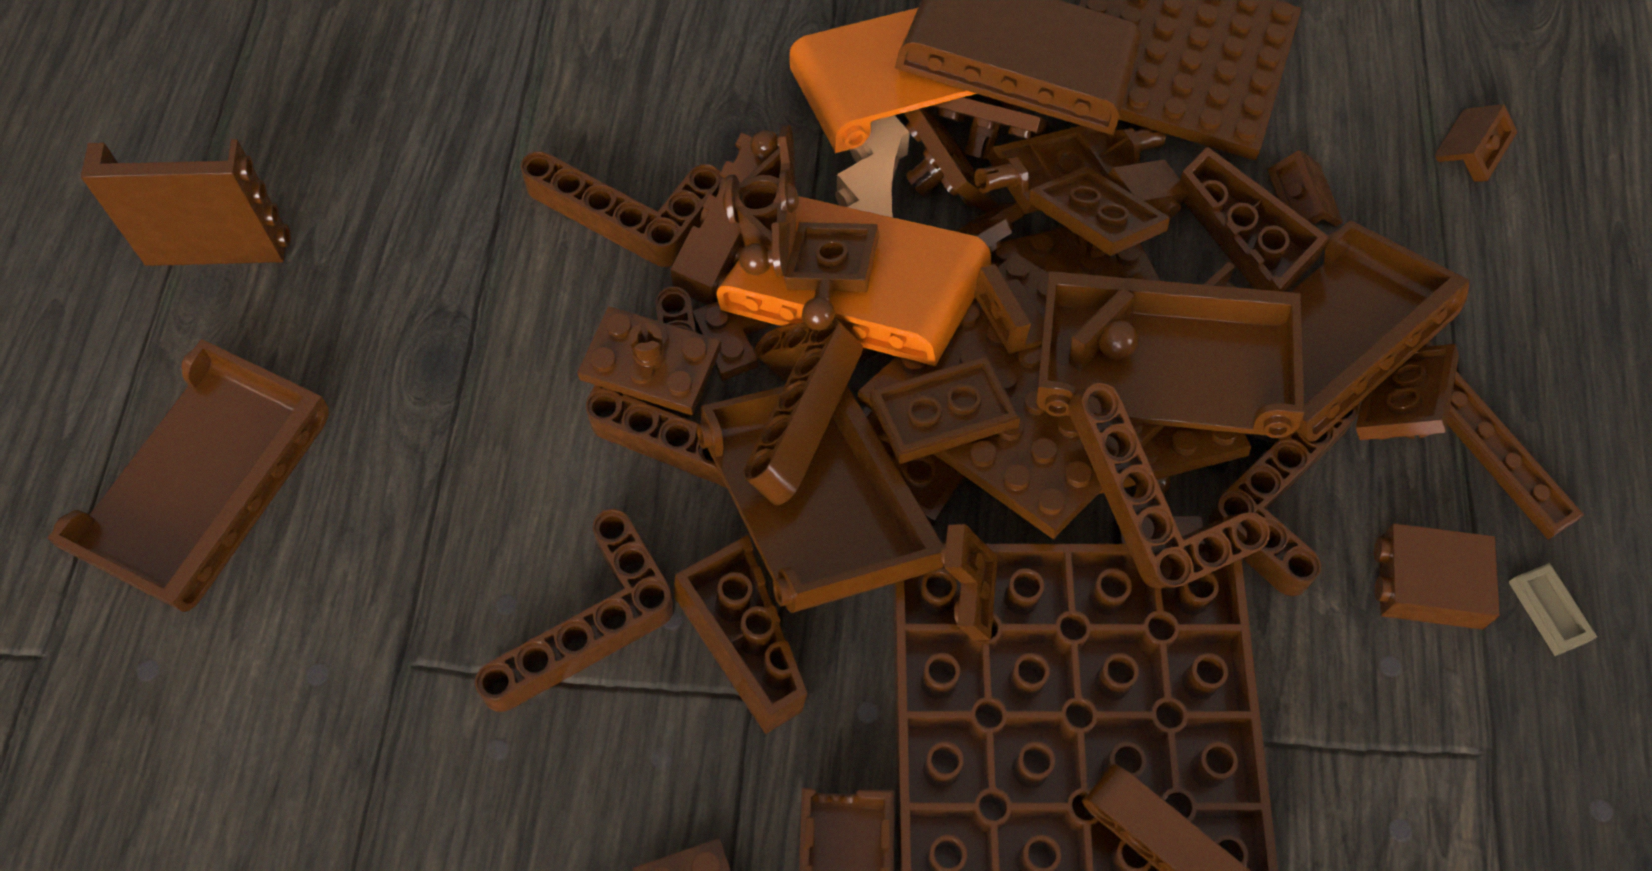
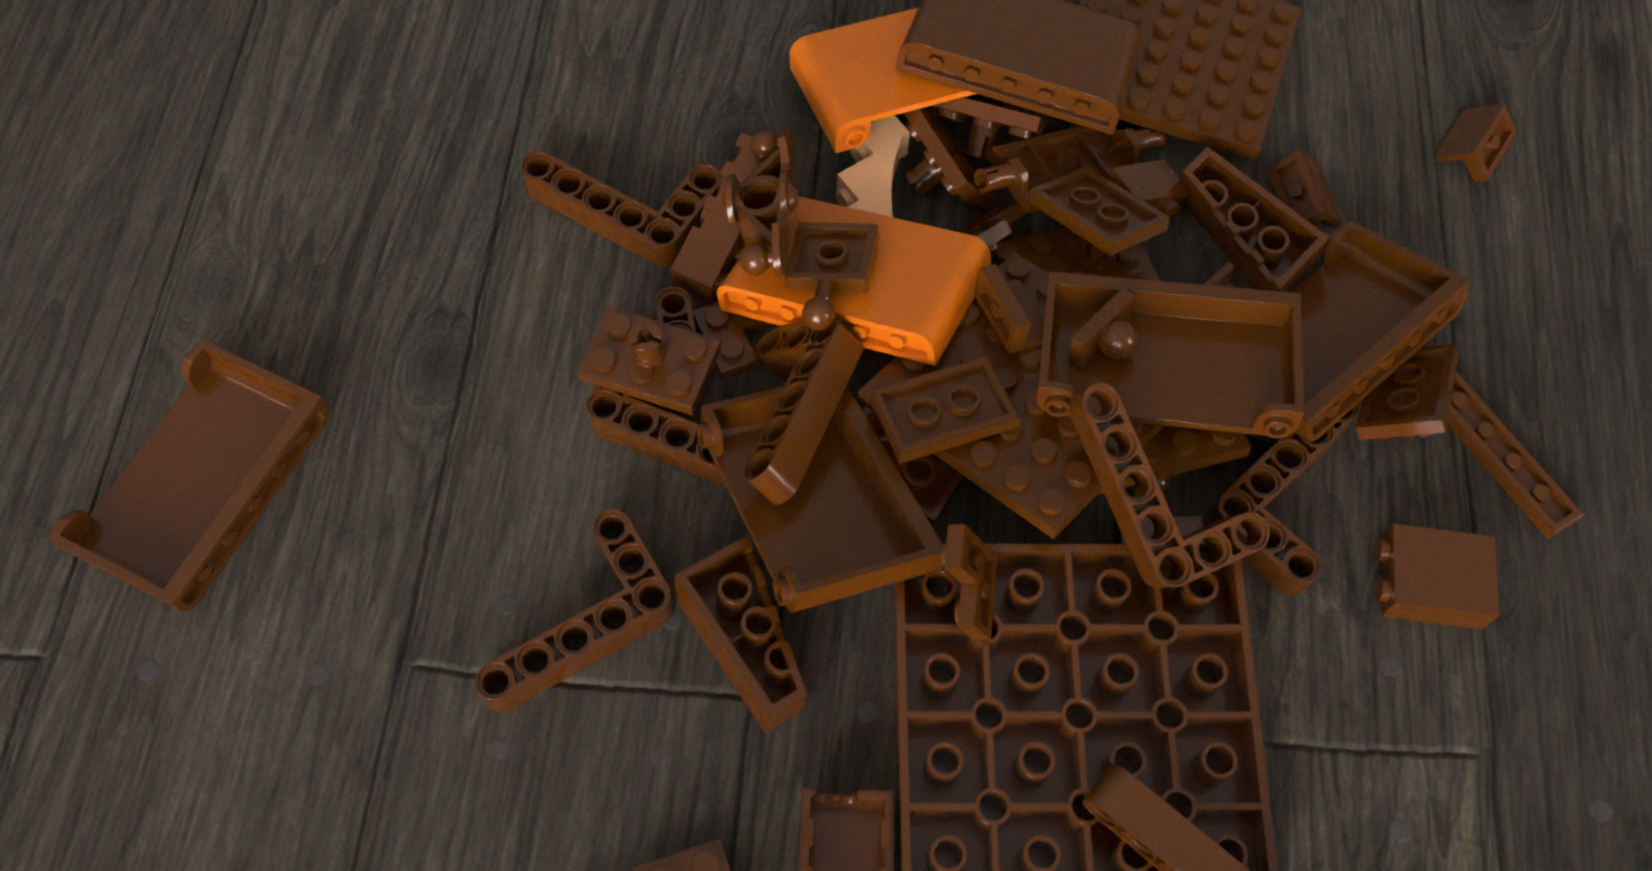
reddish brown panel [81,139,291,266] -> none
dark tan tile [1509,563,1597,656] -> none

